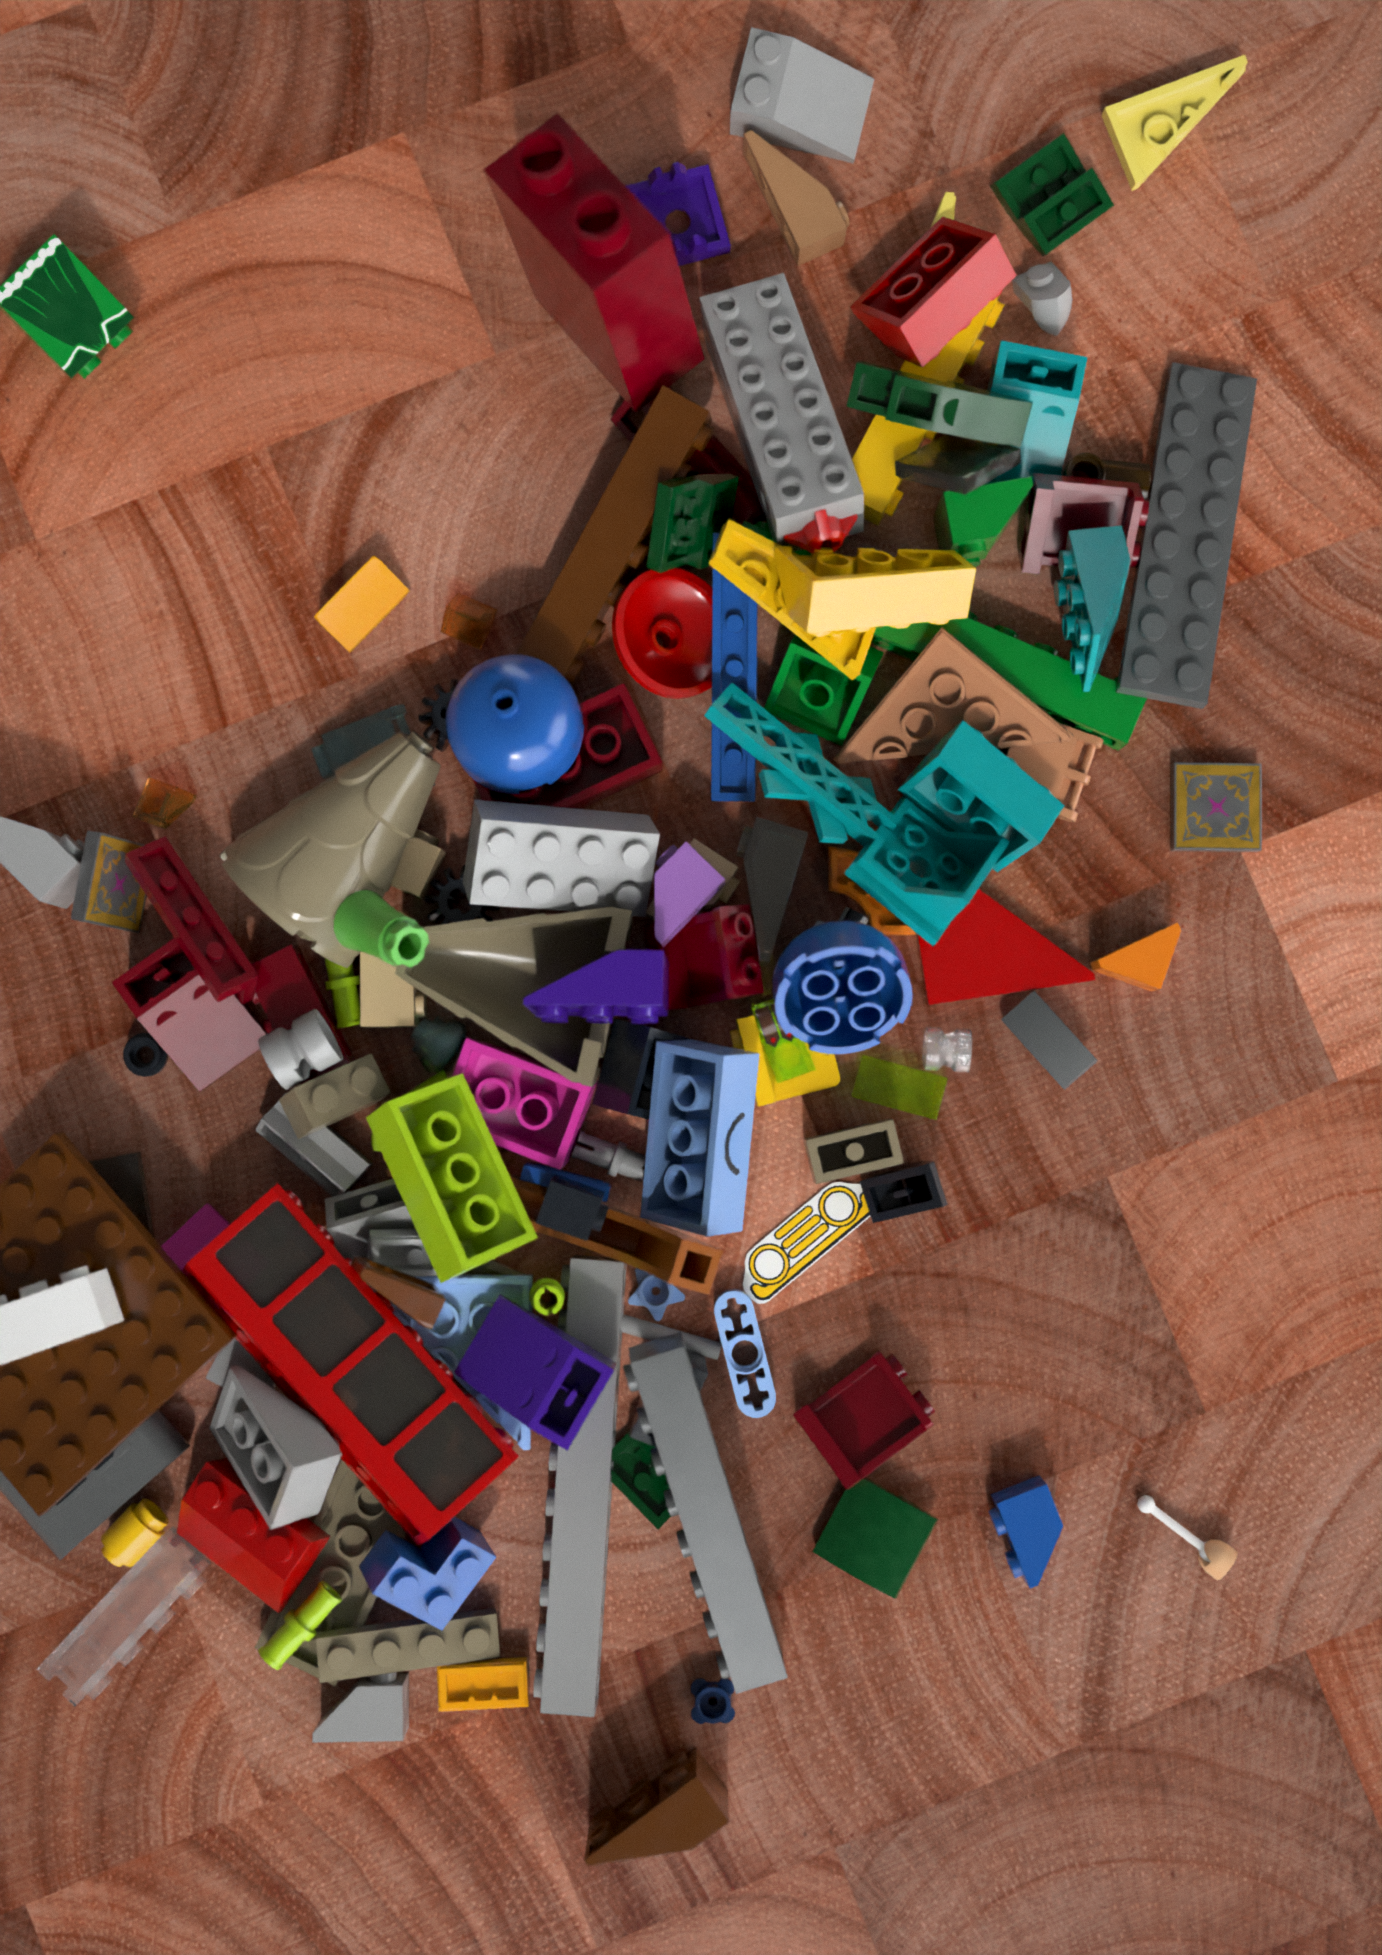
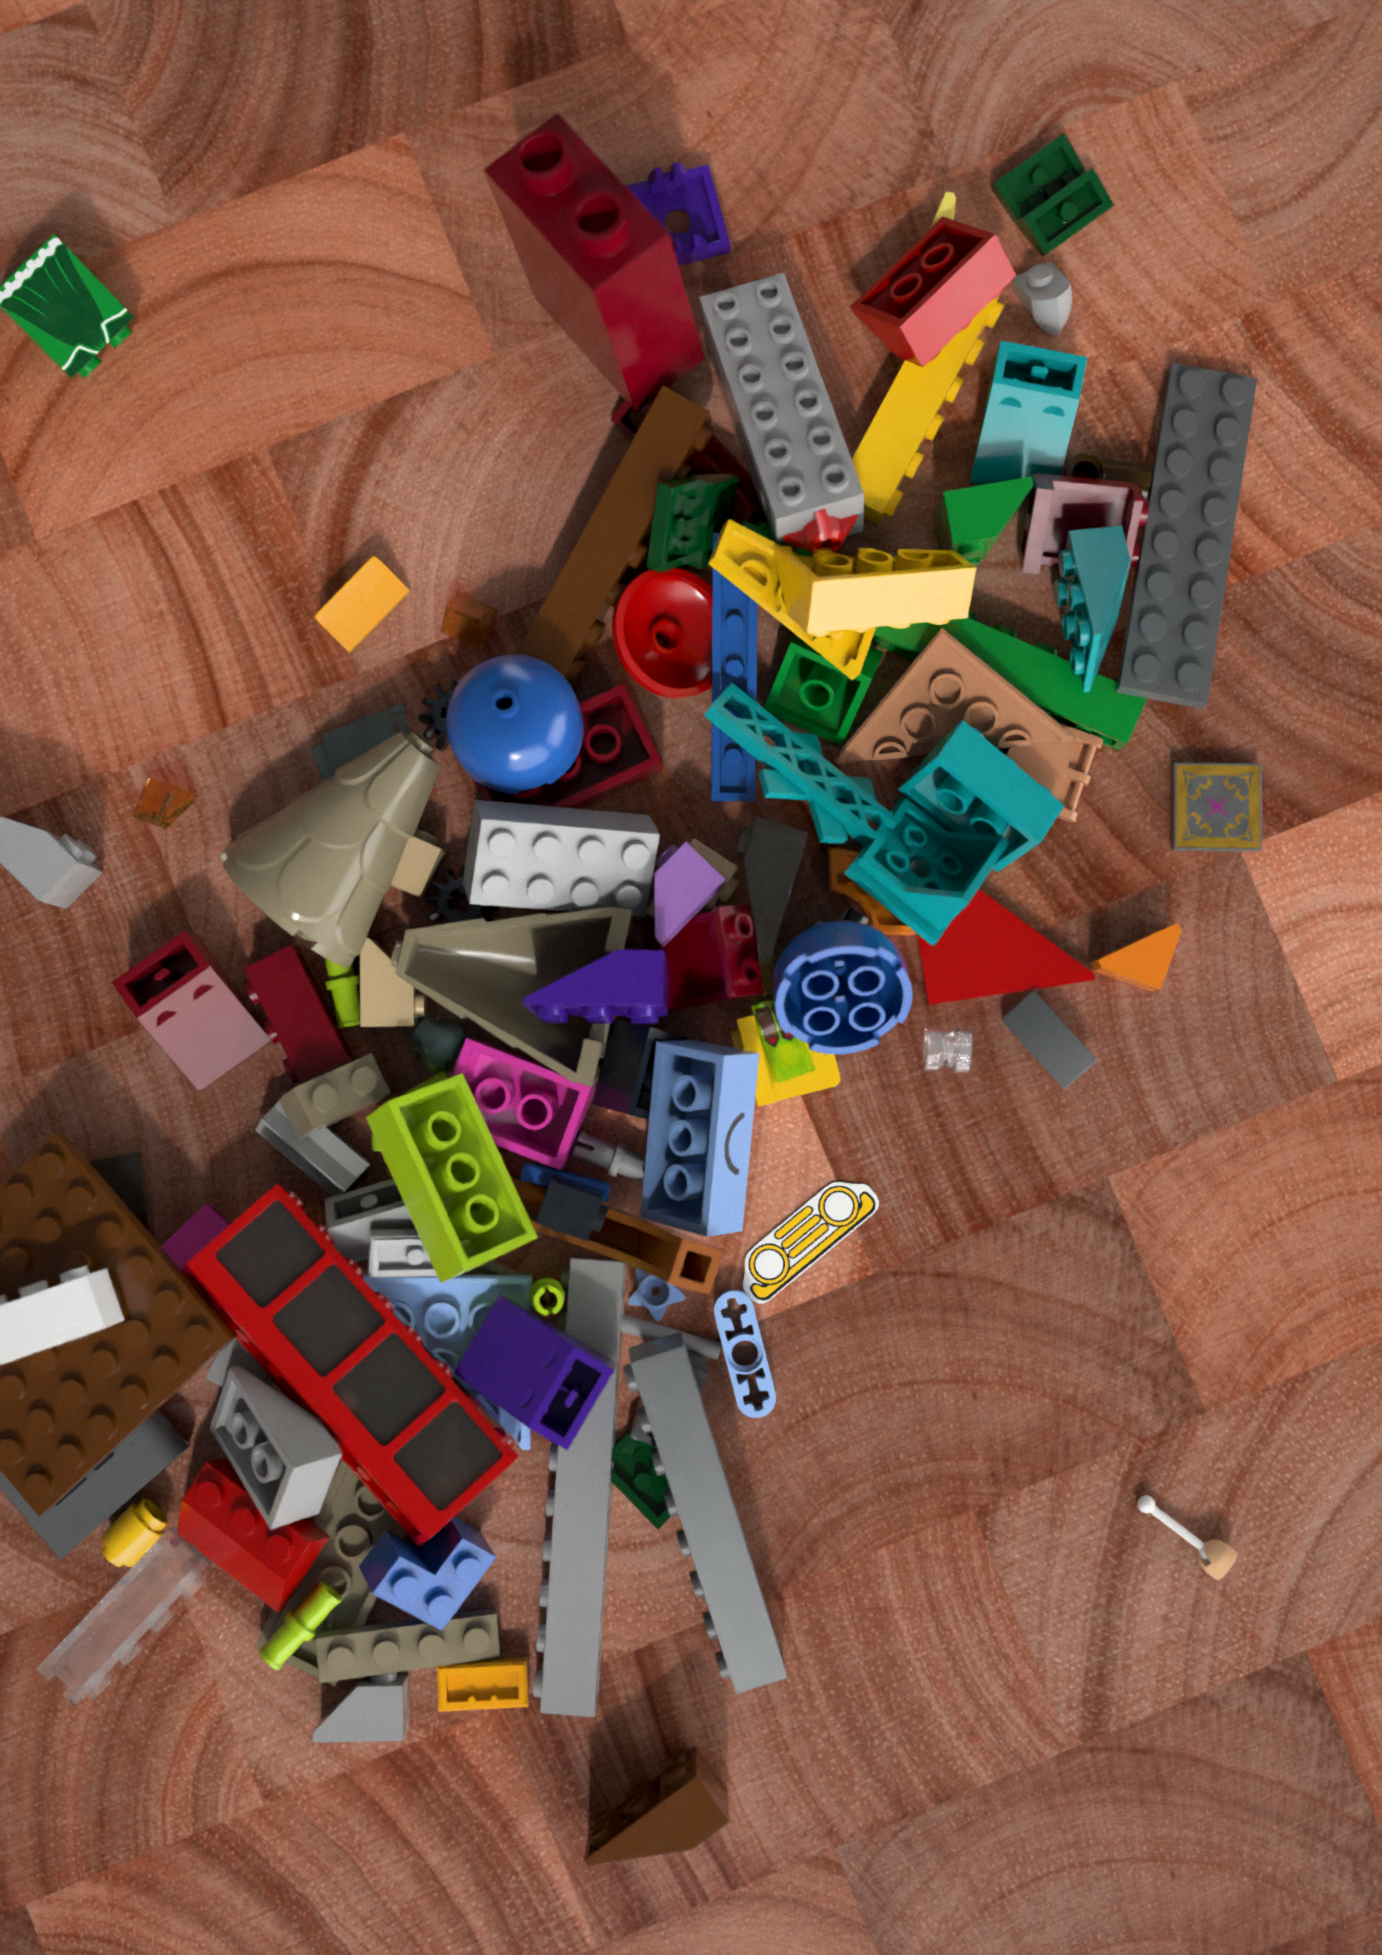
flat silver tile [71,831,146,933] -> none
black plate [123,1033,169,1077] -> none
dark red fence [125,836,259,1005] -> none
light grey wheel [258,1009,343,1090] -> none
bright green plant [334,890,429,967] -> none
reddish brown slope [351,1255,446,1330] -> none
dark blue plate [690,1678,735,1724] -> none
light grey slope [730,27,874,164] -> none
medium nougat slope [743,130,850,266] -> none
dark red panel [793,1350,936,1490] -> none
dark tan brick [803,1119,904,1184] -> none
dark green slope [812,1477,938,1599] -> none
dark green slope [846,361,1033,447] -> none
clear neon green tile [851,1055,948,1120] -> none
black slope [860,1160,948,1223] -> none
clear smoke tile [895,434,1021,495] -> none
blue slope [988,1476,1063,1588] -> none
light yellow wing [1101,55,1248,190] -> none

